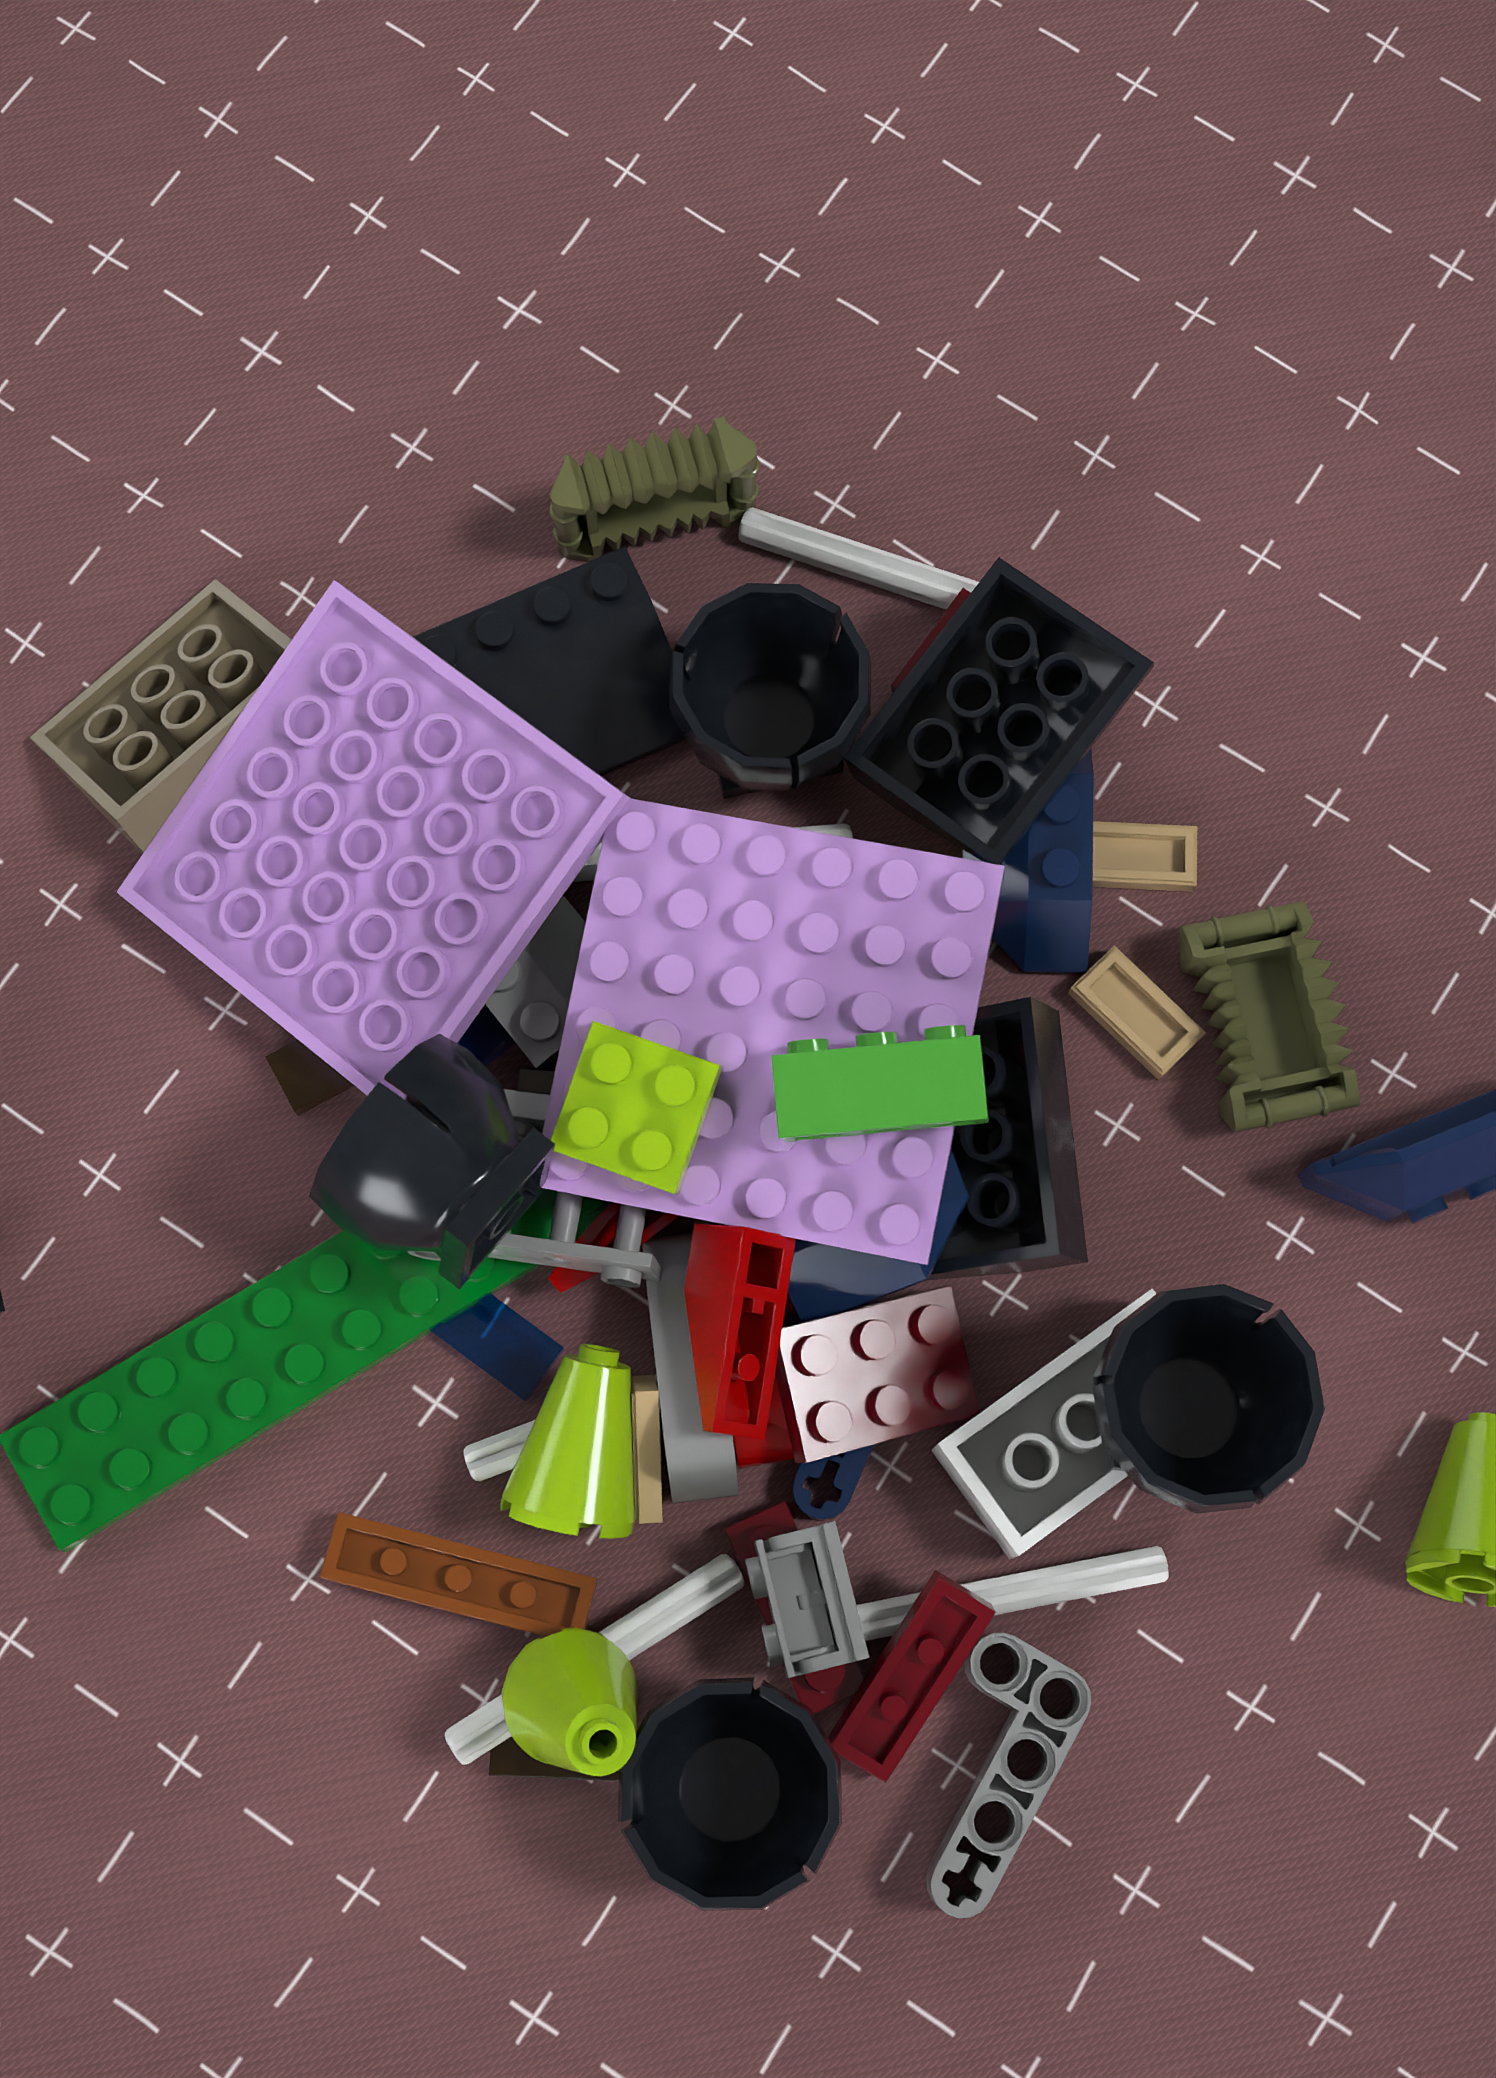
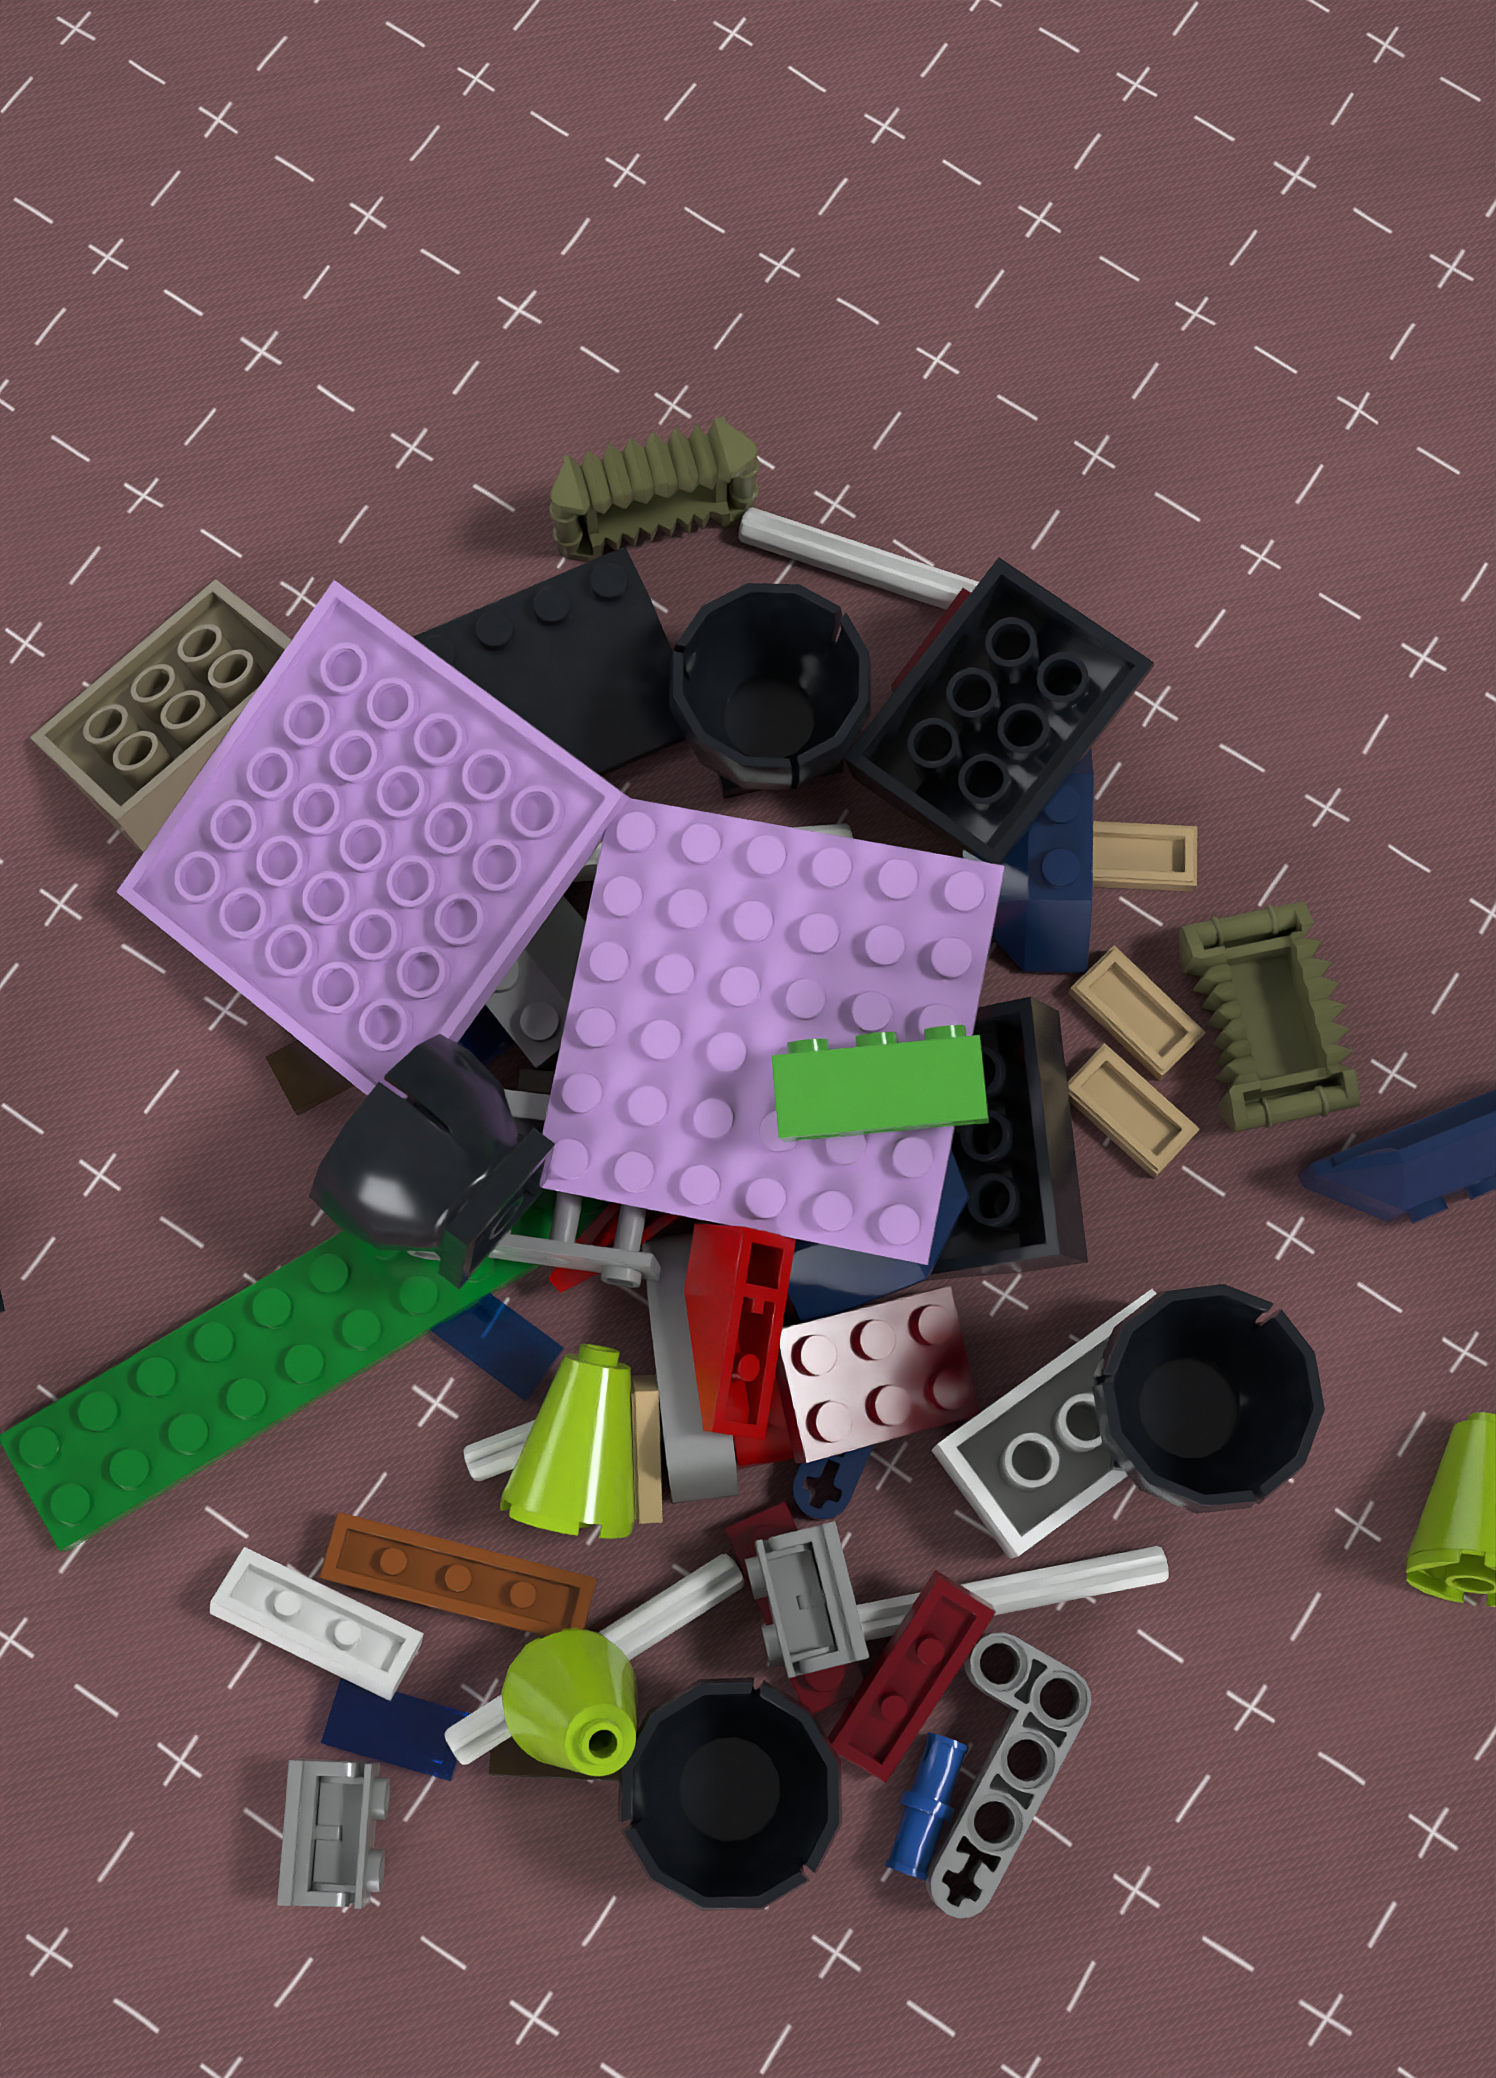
lime plate [551,1021,723,1194] -> none
none -> white plate [210,1547,424,1701]
none -> light grey hinge [277,1758,390,1909]
none -> clear blue tile [321,1677,472,1781]
none -> blue pin [885,1732,969,1881]
none -> tan tile [1067,1043,1200,1178]

